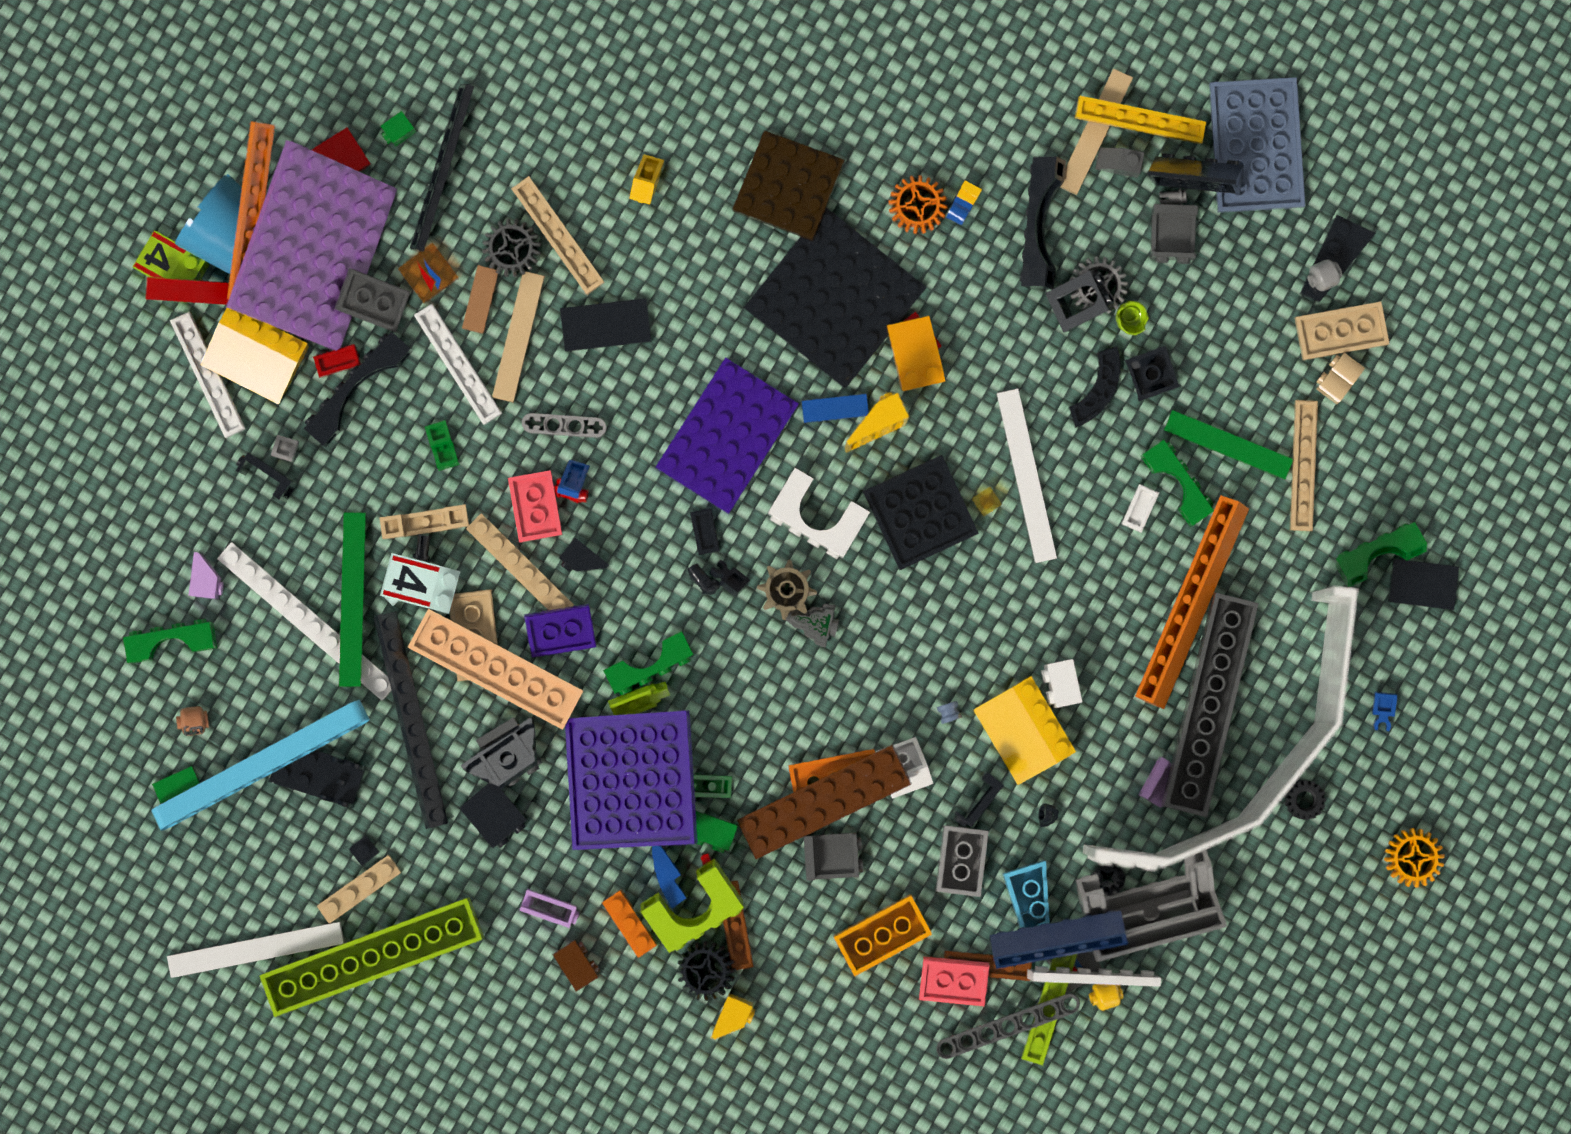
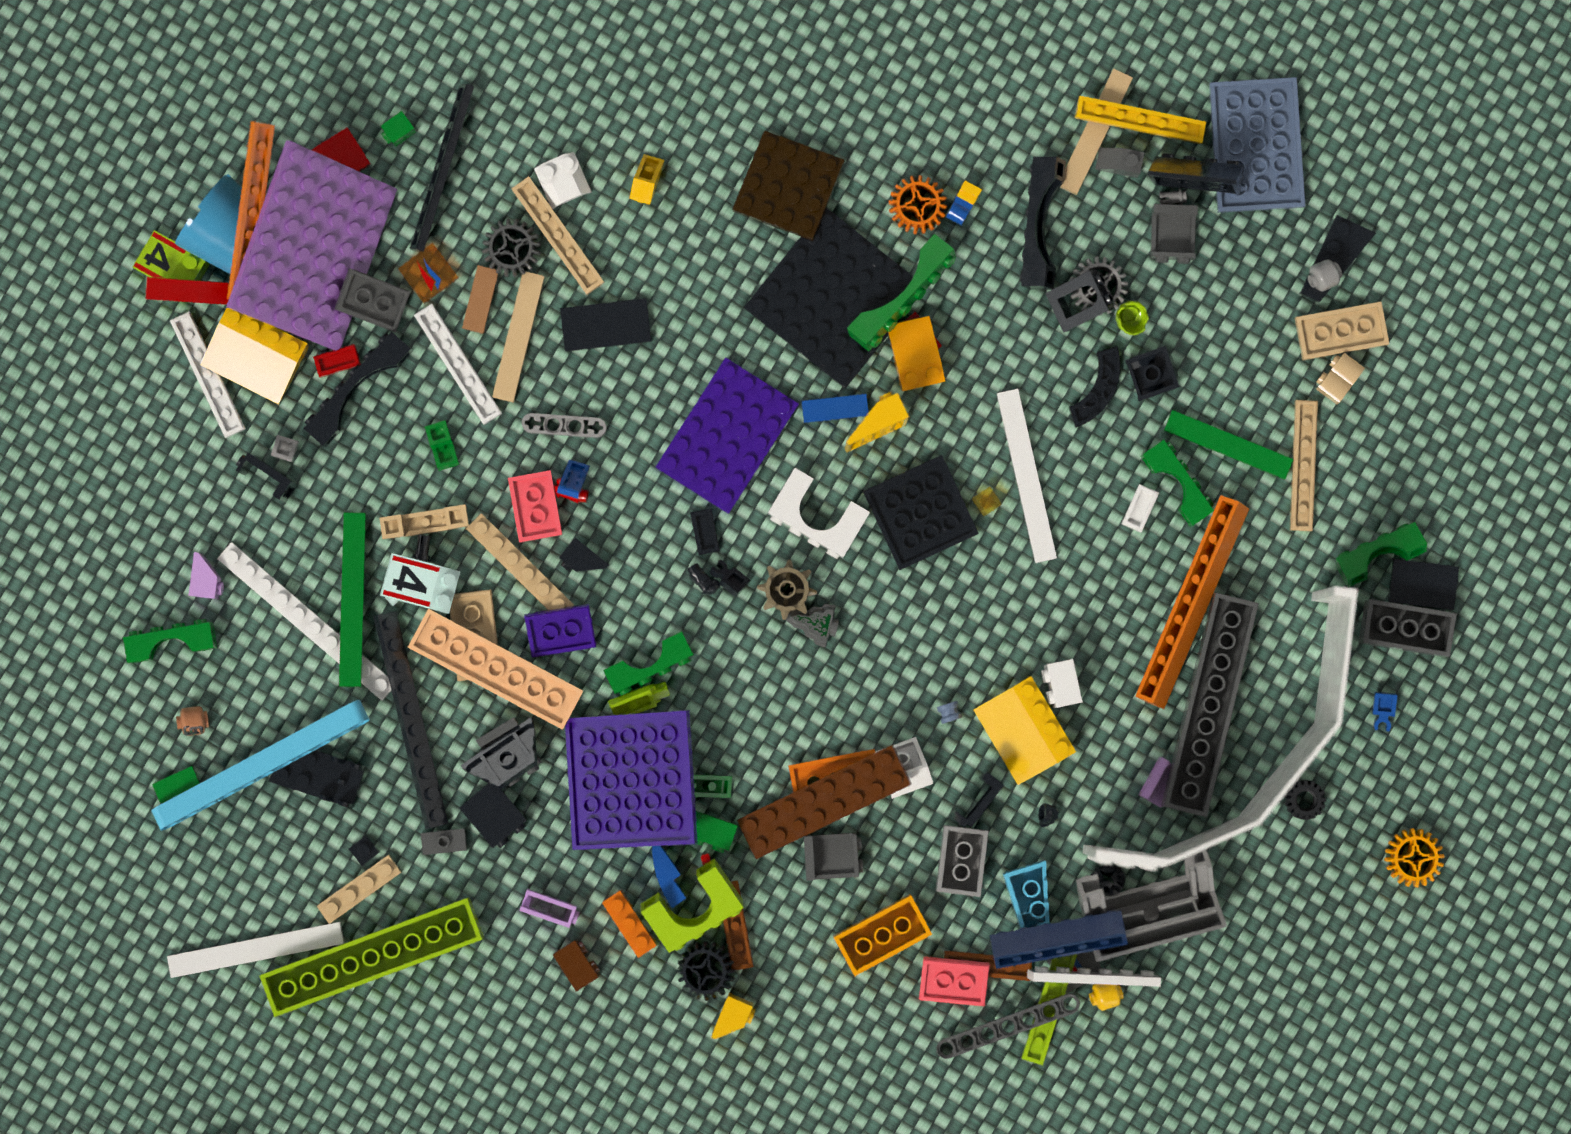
none -> dark grey plate [421,828,467,855]
none -> white slope [534,152,592,209]
none -> green arch [847,234,956,351]
none -> dark grey brick [1358,599,1457,657]

